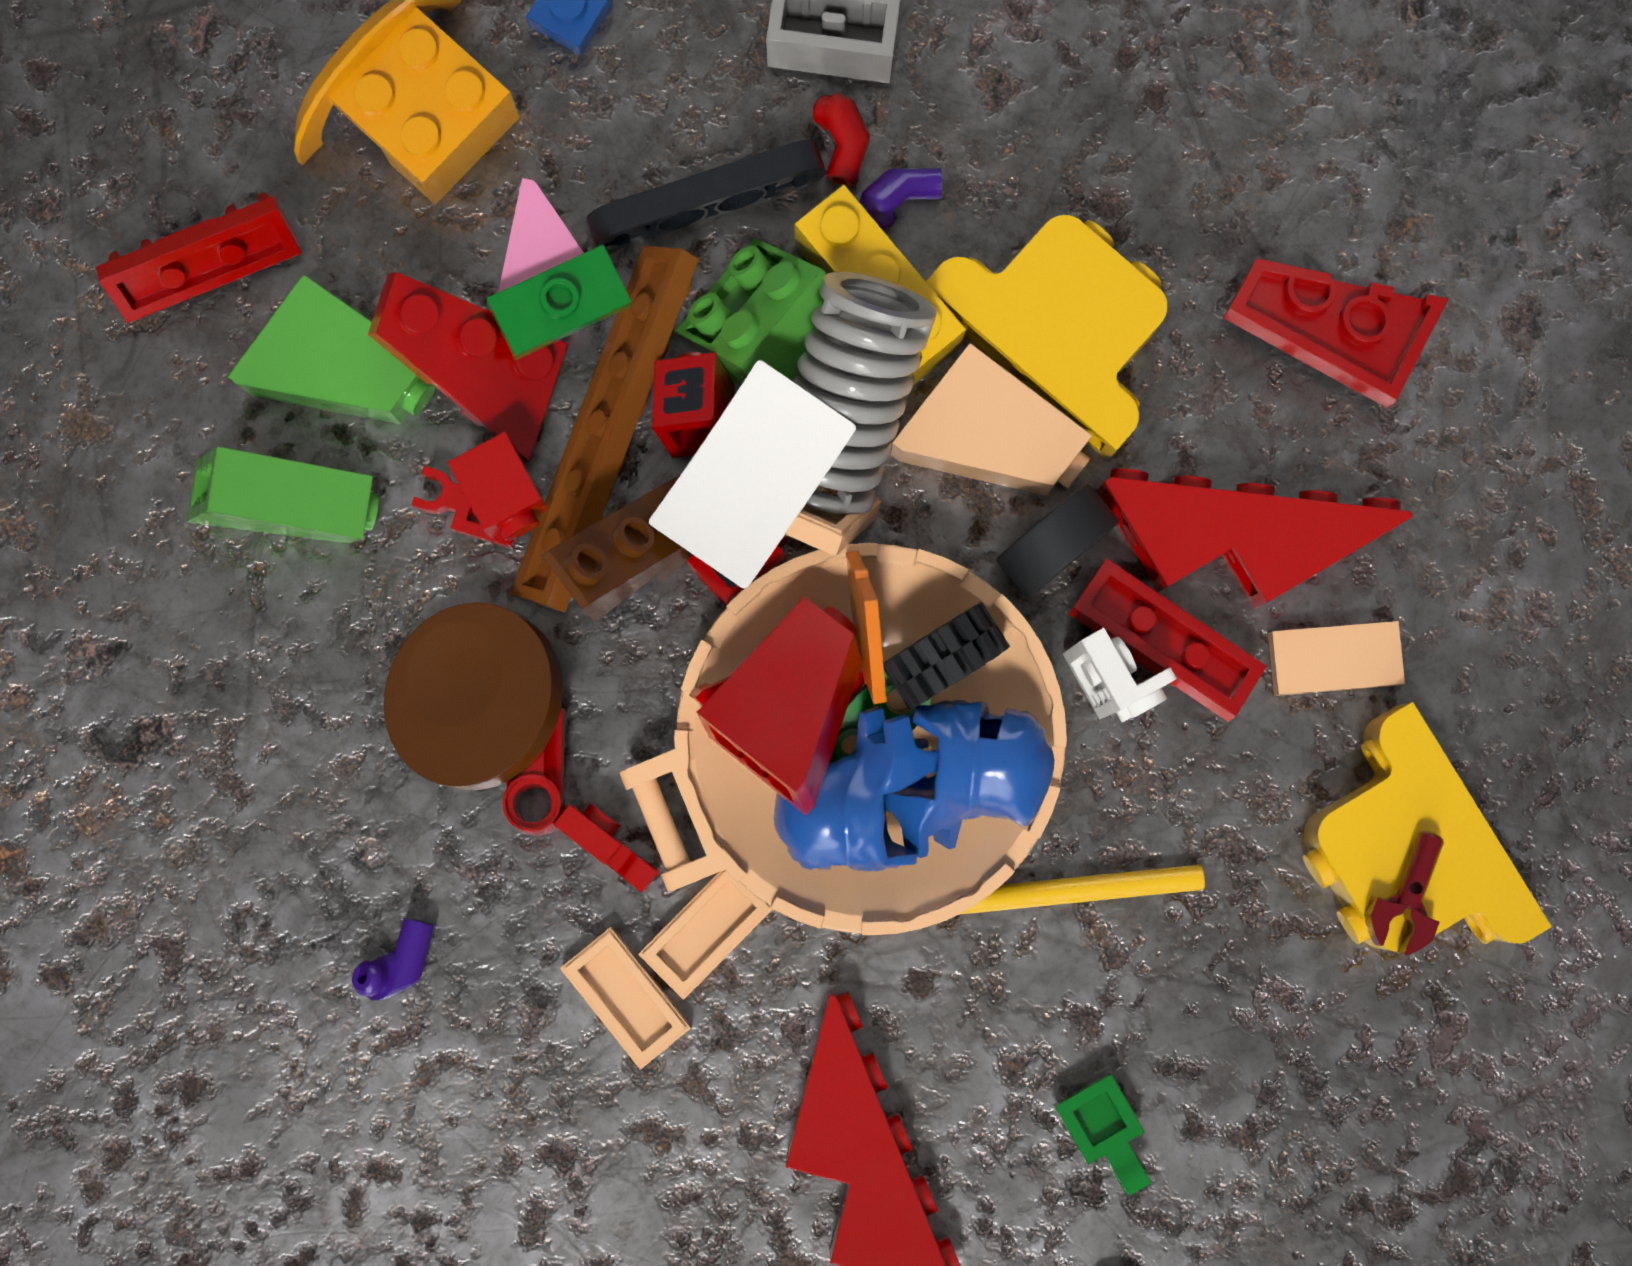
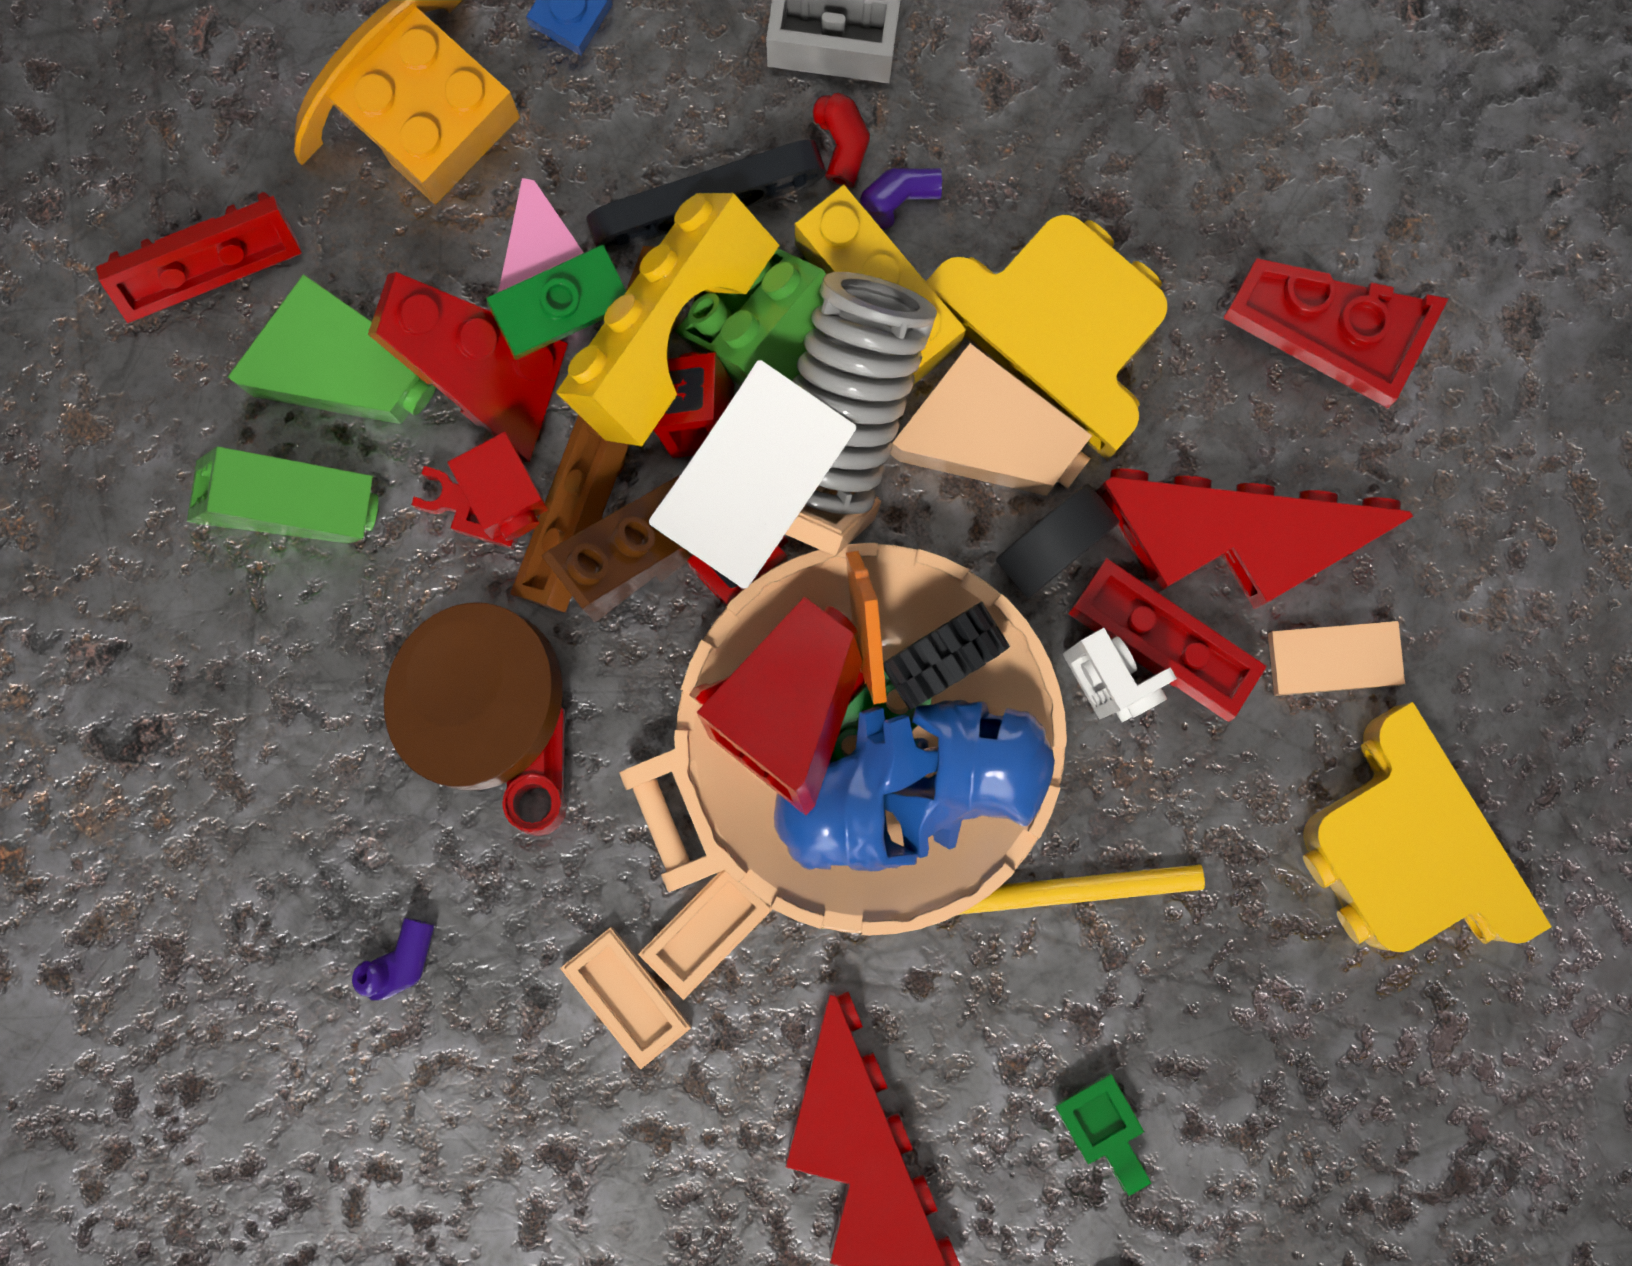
red plate [553,803,660,893] -> none
dark red bar [1364,831,1444,955] -> none
none -> yellow arch [556,193,780,446]

